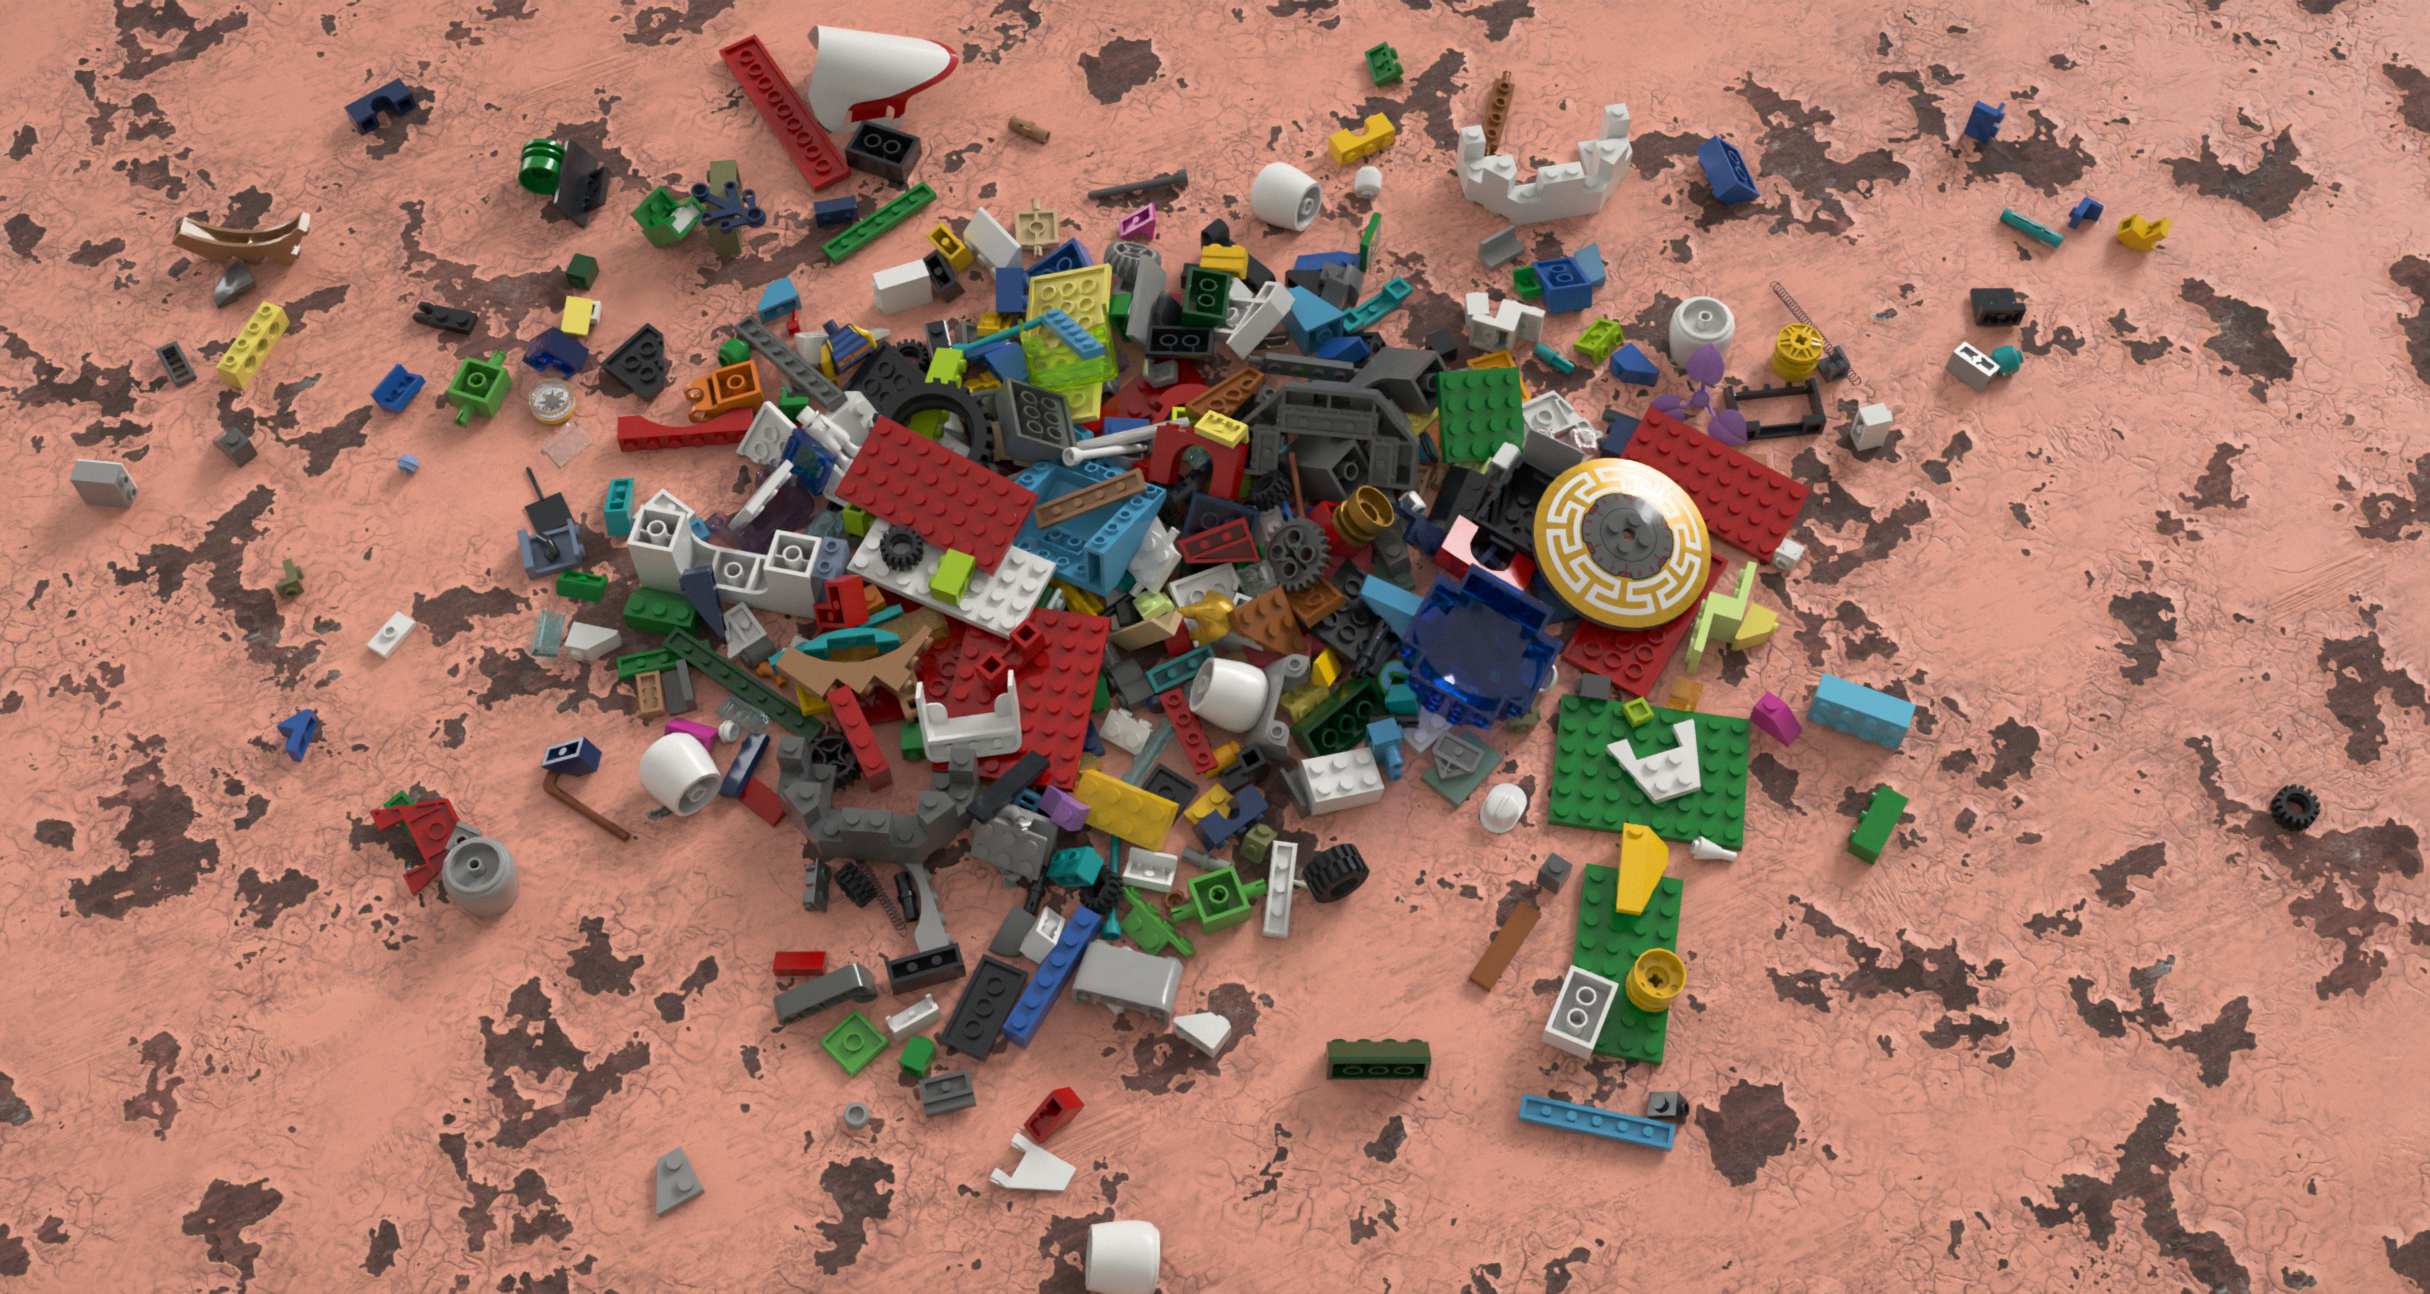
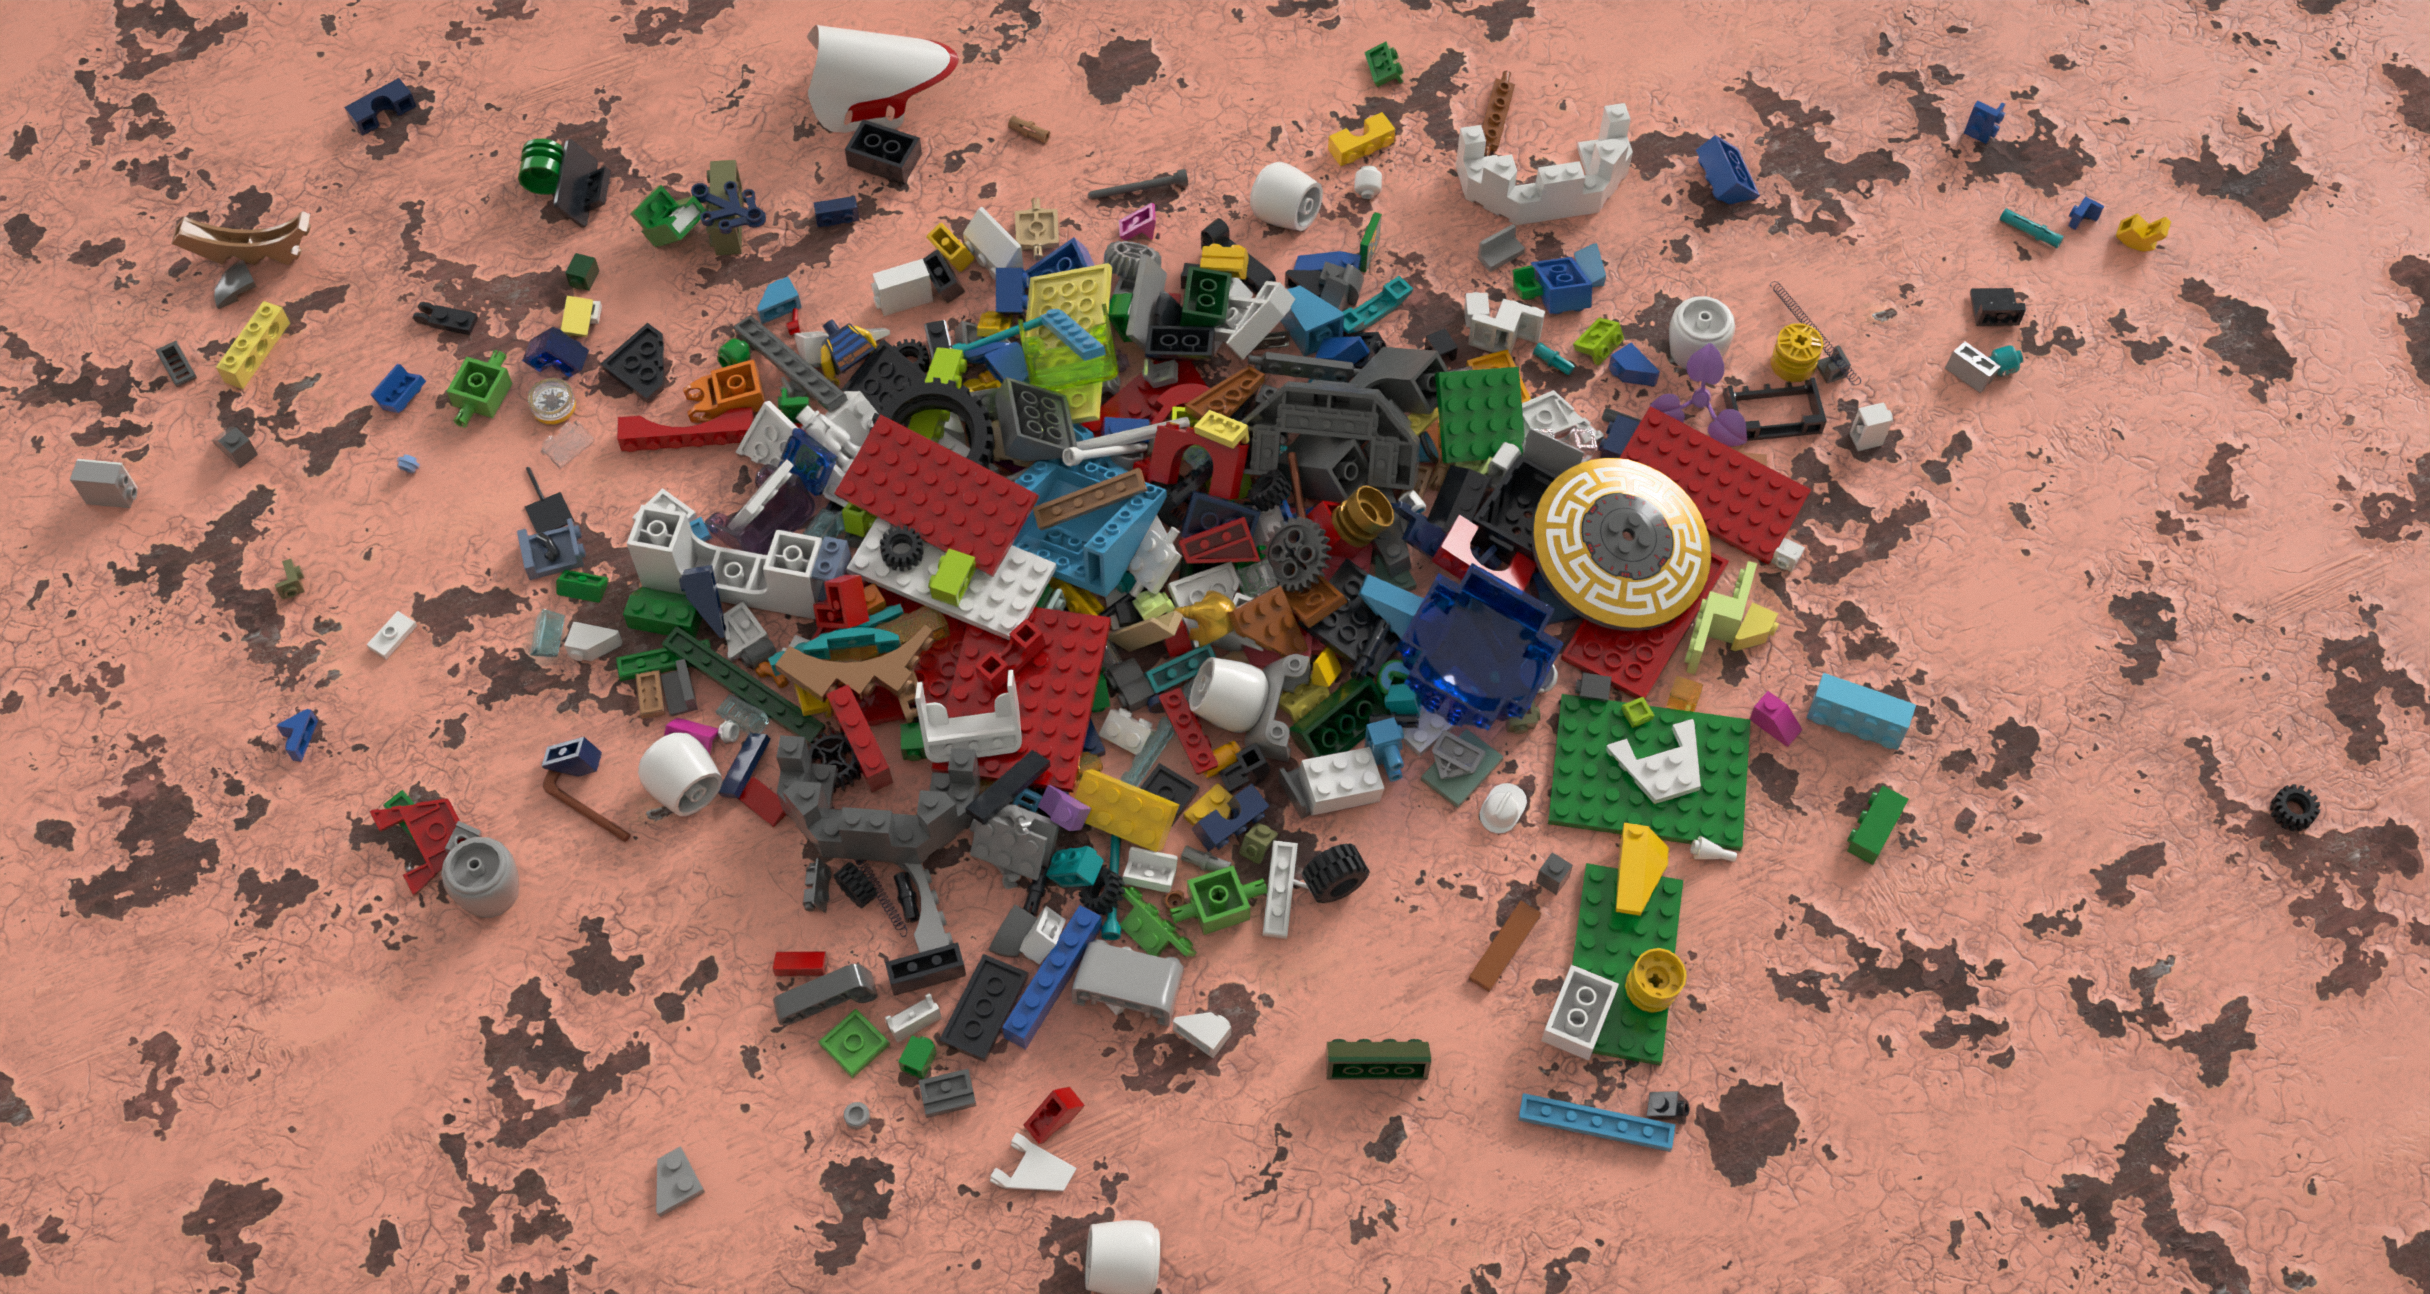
teal slope [604,478,634,537] -> none
red plate [719,34,852,193] -> none
green plate [821,181,937,265] -> none

